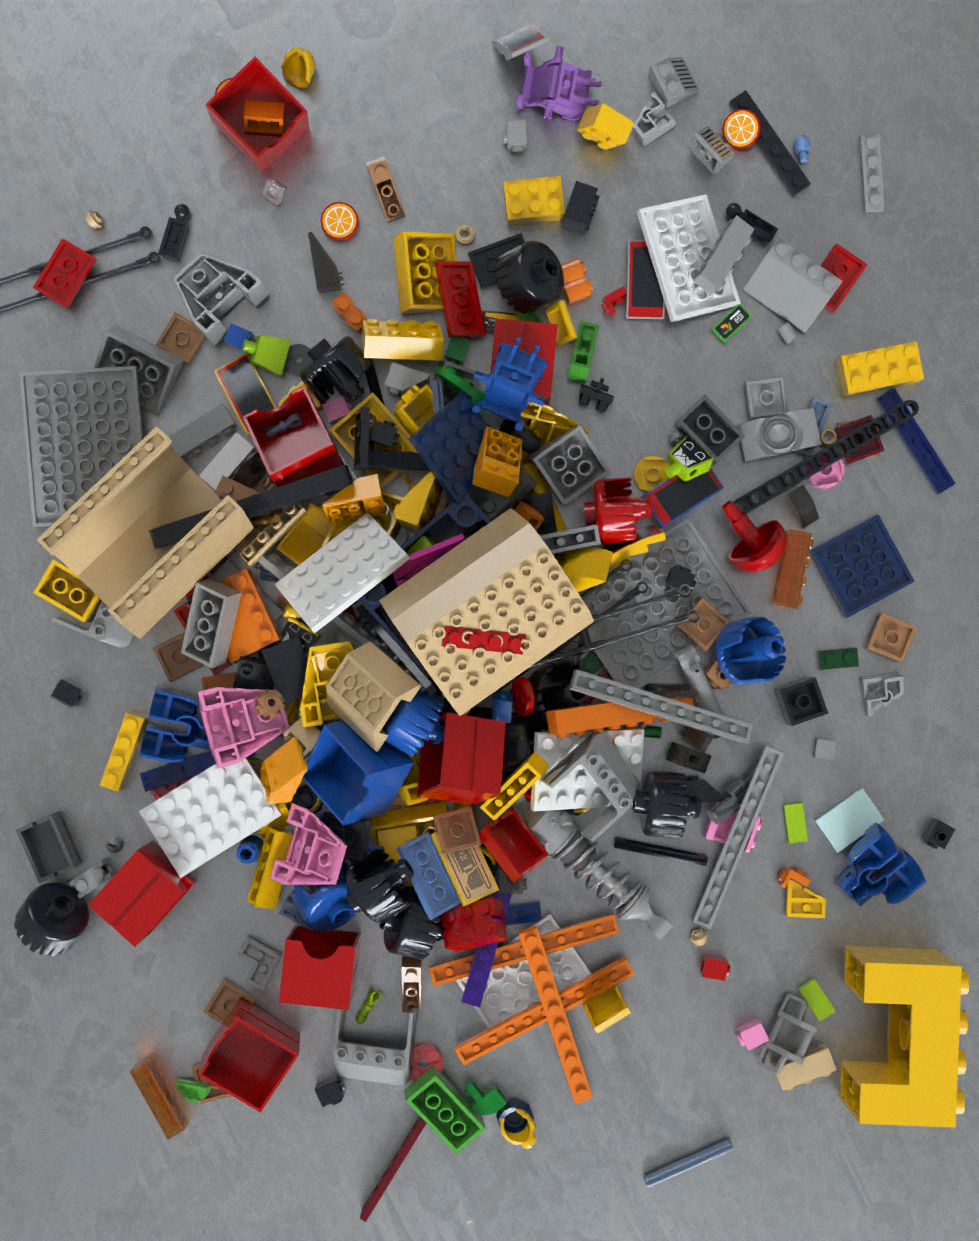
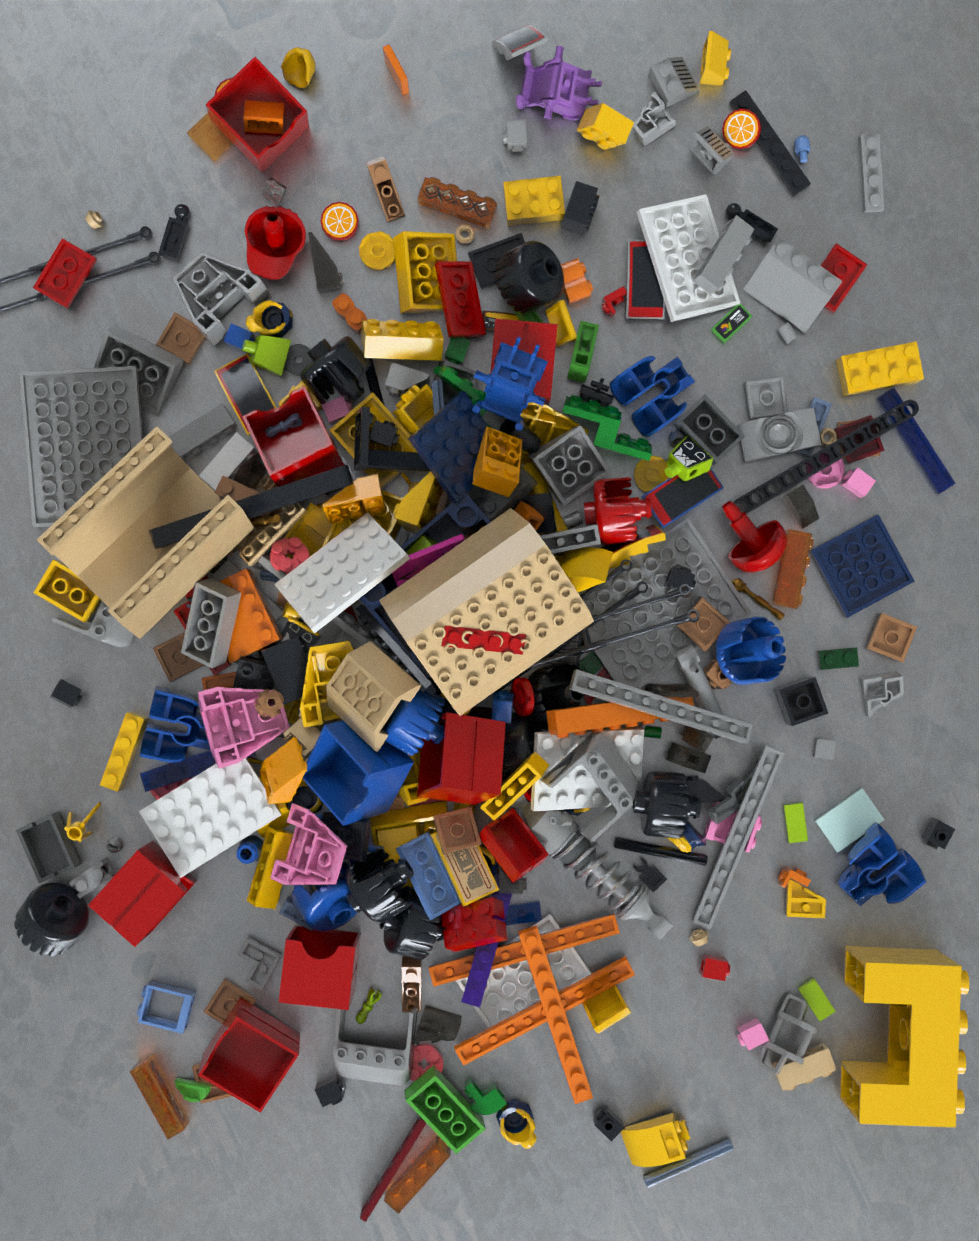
none -> yellow plant [64,803,101,842]
none -> medium blue window [137,980,196,1034]
none -> clear orange tile [187,113,233,162]
none -> red piece [244,206,306,280]
none -> piece [246,300,293,338]
none -> coral plate [269,537,309,575]
none -> yellow tile [359,231,395,270]
none -> orange tile [383,44,409,96]
none -> clear orange brick [384,1135,451,1214]
none -> clear smoke slope [415,1005,462,1045]
none -> clear orange brick [417,177,497,230]
none -> green bracket [562,395,652,461]
none -> light grey hinge [562,511,583,529]
none -> black brick [593,1106,625,1142]
none -> blue piece [609,356,695,437]
none -> yellow piece [621,1113,690,1167]
none -> black plate [633,857,667,892]
none -> dark blue piece [668,818,706,853]
none -> yellow slope [699,31,731,86]
none -> pearl gold piece [732,578,785,620]
none -> bright pink brick [842,467,876,498]

